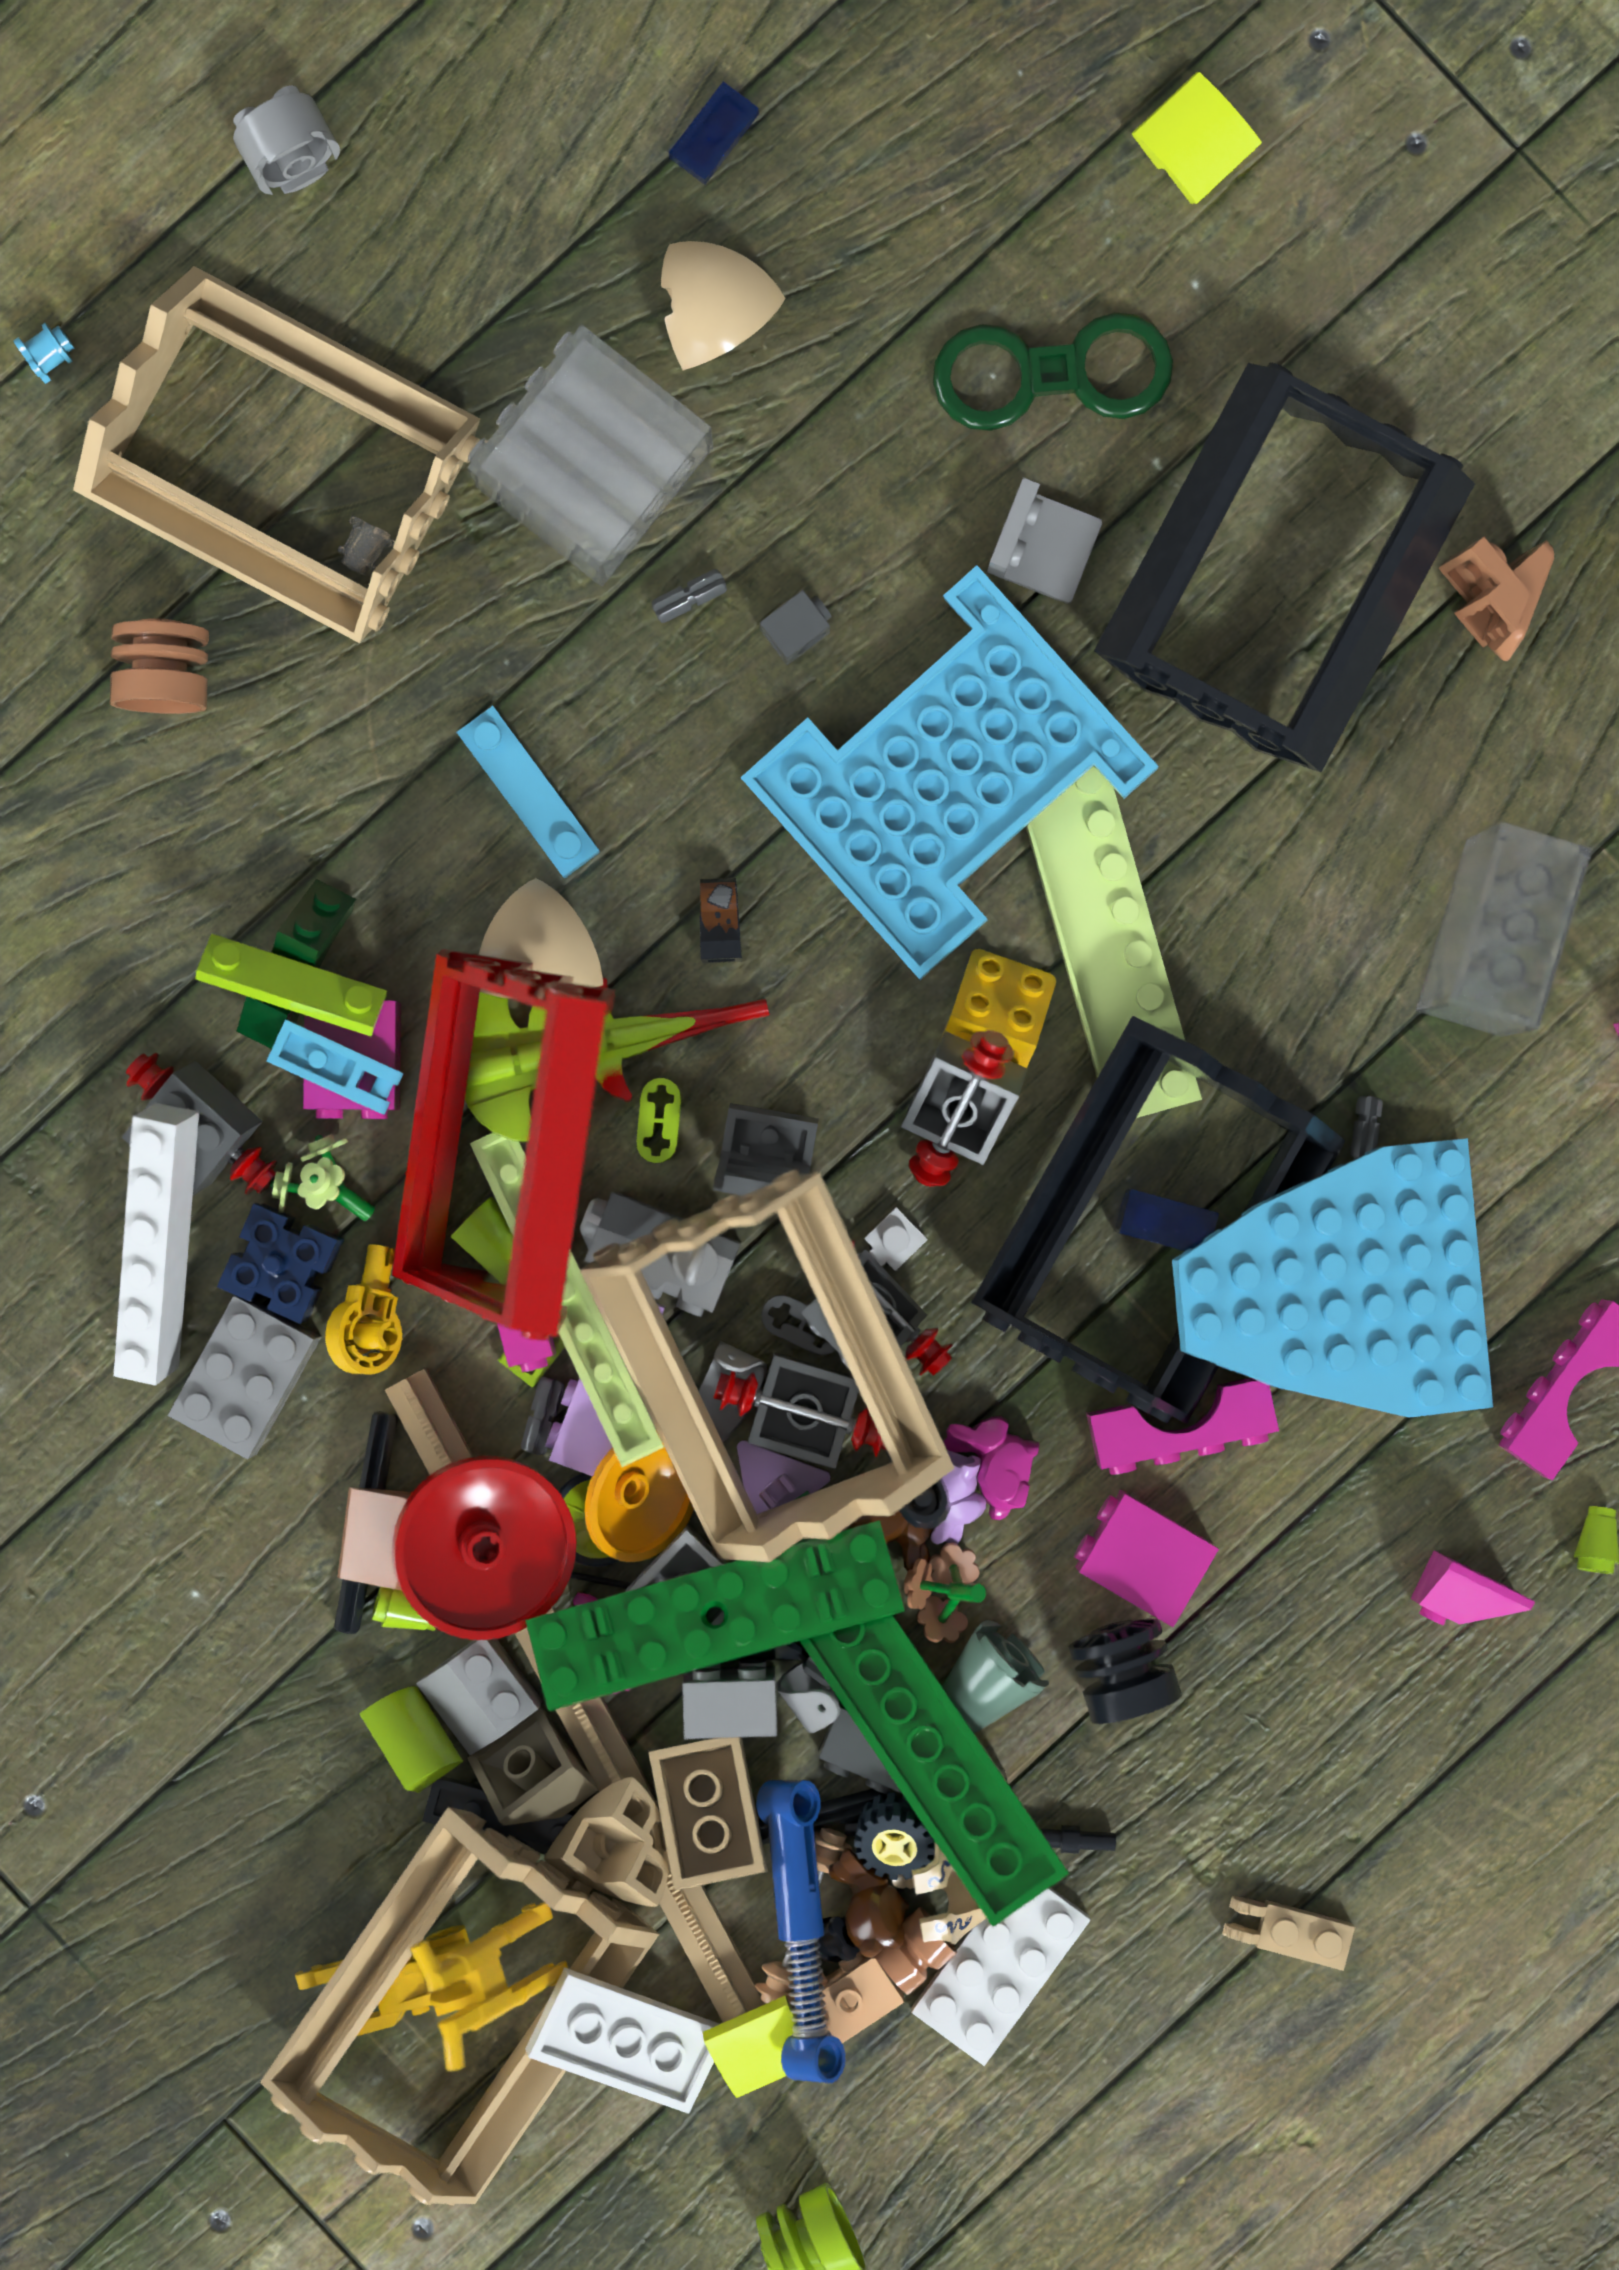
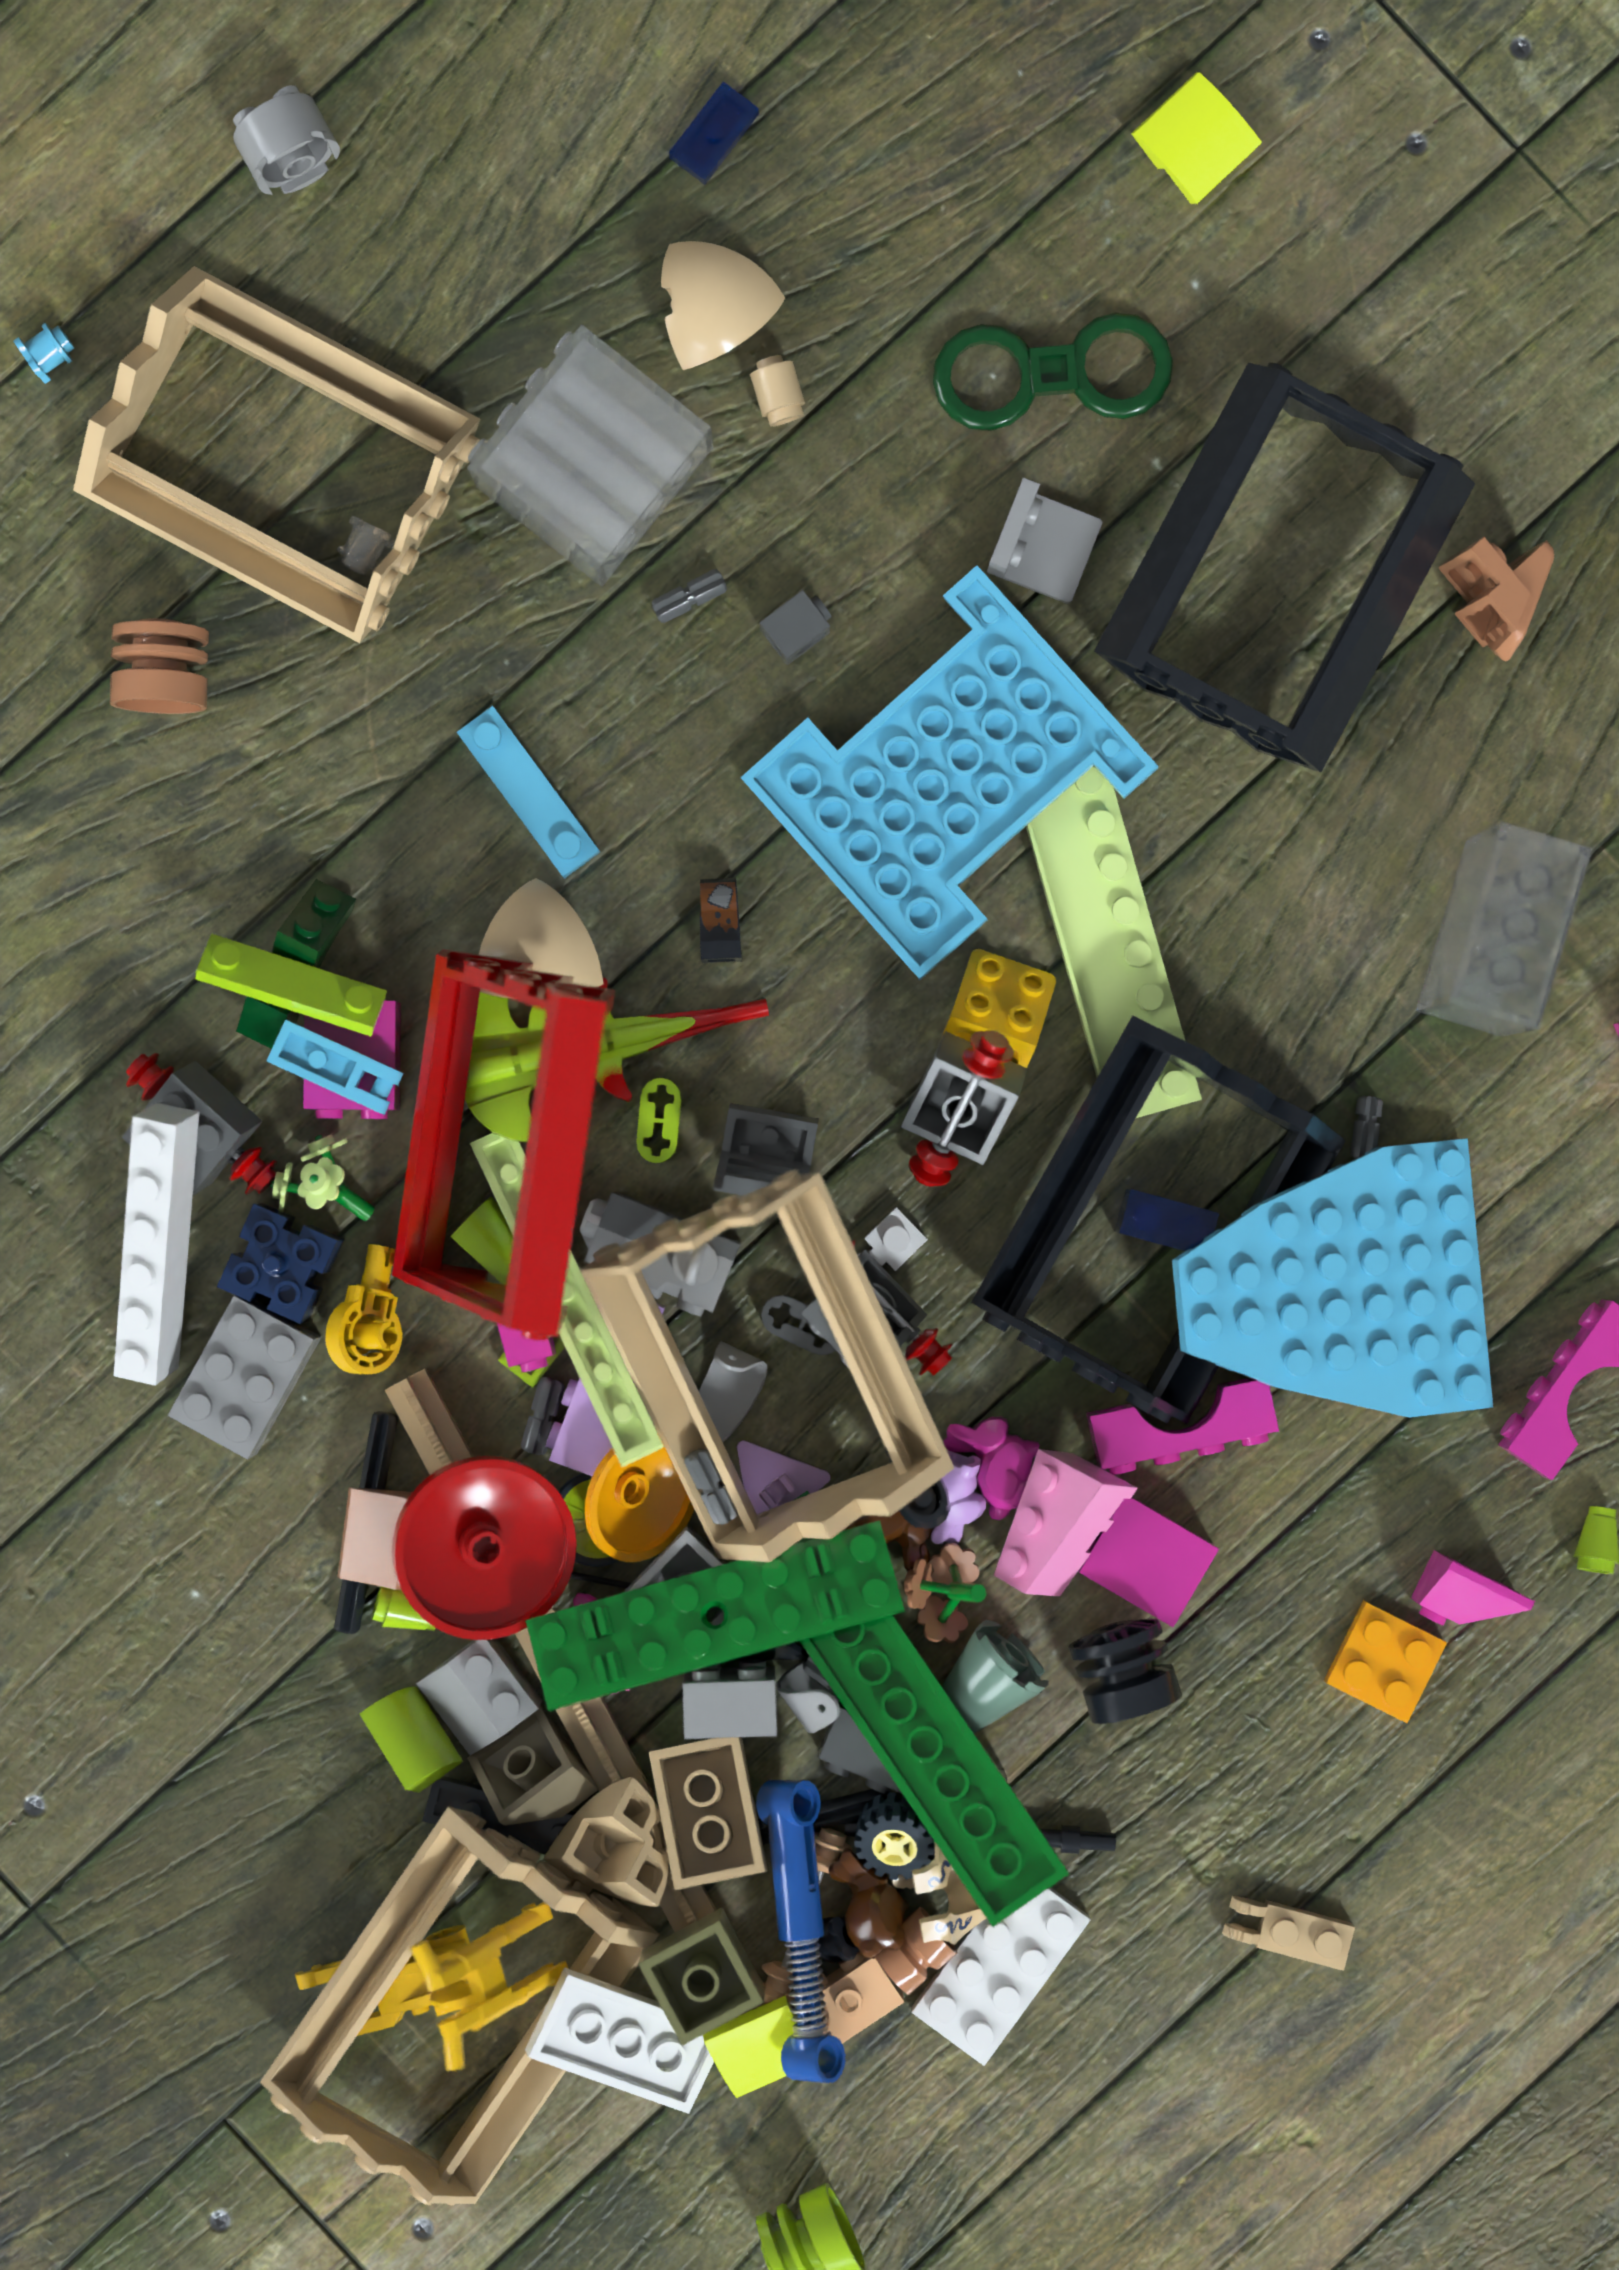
dark grey brick [713,1352,887,1469] -> none
none -> olive brick [638,1907,765,2046]
none -> dark grey piece [684,1448,738,1525]
none -> tan brick [750,355,805,427]
none -> bright pink wedge [994,1449,1138,1596]
none -> light orange plate [1324,1600,1447,1723]

